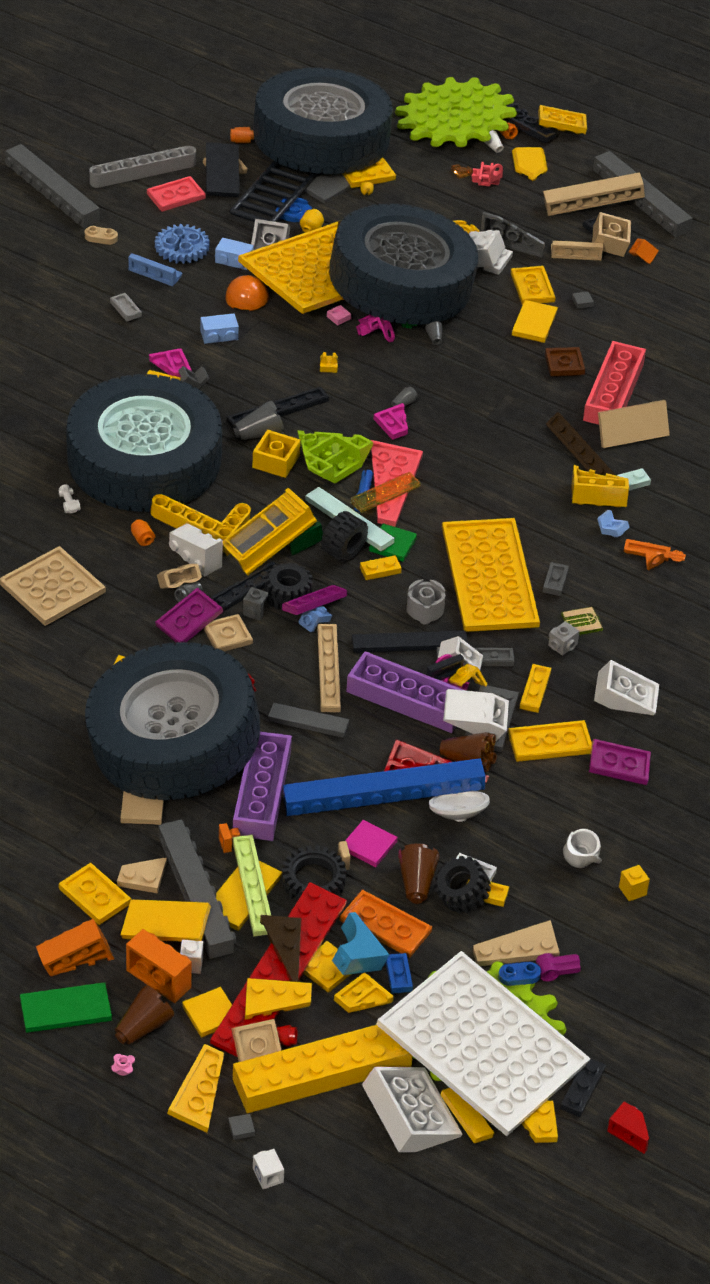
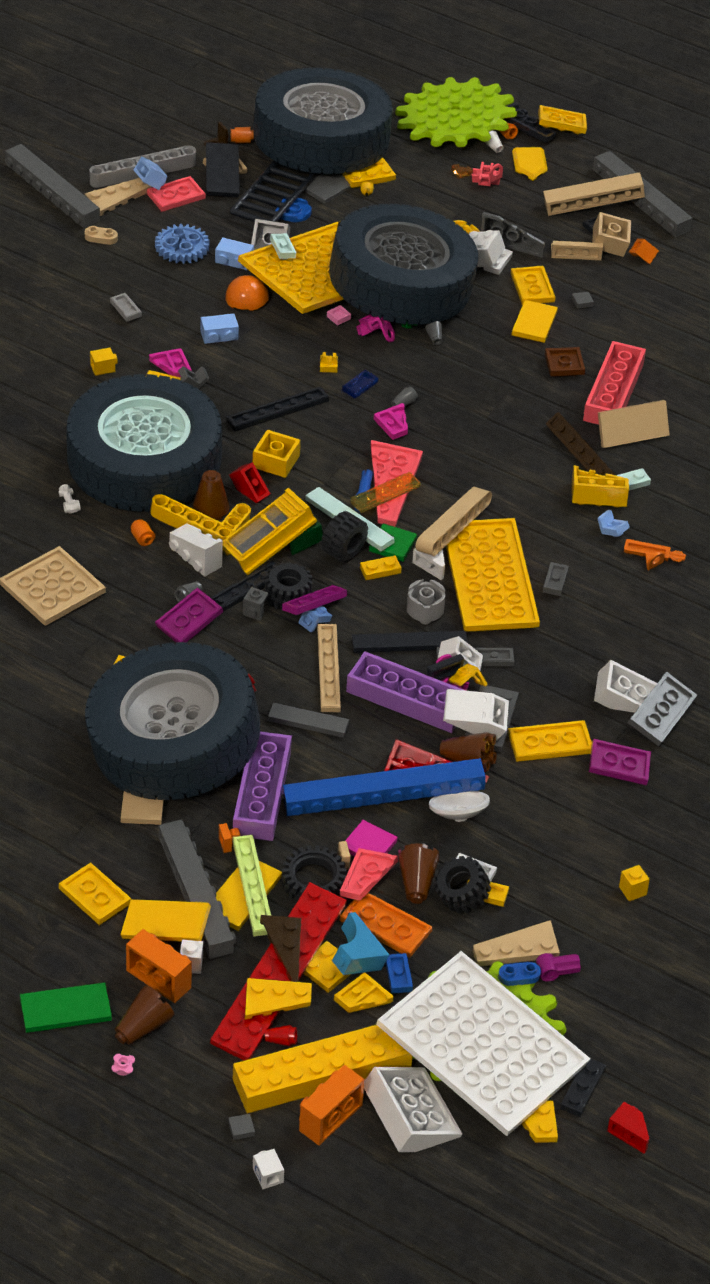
orange wedge [36,918,114,976] -> none
tan wing [117,858,167,893] -> none
medium blue panel [128,253,182,286] -> none
tan brick [157,564,202,589] -> none
yellow wing [167,1044,224,1133] -> none
yellow tile [182,987,232,1038] -> none
tan tile [203,614,253,652] -> none
tan tile [232,1019,282,1062] -> none
dark grey cone [233,400,284,441] -> none
lime wedge [297,430,373,483] -> none
yellow head [300,209,324,233] -> none
yellow tile [441,1088,494,1144] -> none
yellow tile [520,664,551,713] -> none
light grey brick [548,621,579,655] -> none
piece [561,607,603,635] -> none
white helmet [563,829,602,868] -> none
none -> tan wing [85,178,151,216]
none -> yellow brick [90,348,118,376]
none -> light blue brick [133,156,168,190]
none -> reddish brown cone [193,470,229,521]
none -> dark brown bracket [204,122,229,146]
none -> red slope [229,462,271,503]
none -> light aqua plate [270,233,297,259]
none -> orange brick [299,1065,365,1146]
none -> coral wing [340,848,398,900]
none -> clear blue tile [342,370,378,399]
none -> white slope [412,548,445,580]
none -> tan beam [416,487,492,556]
none -> plate [627,672,697,746]

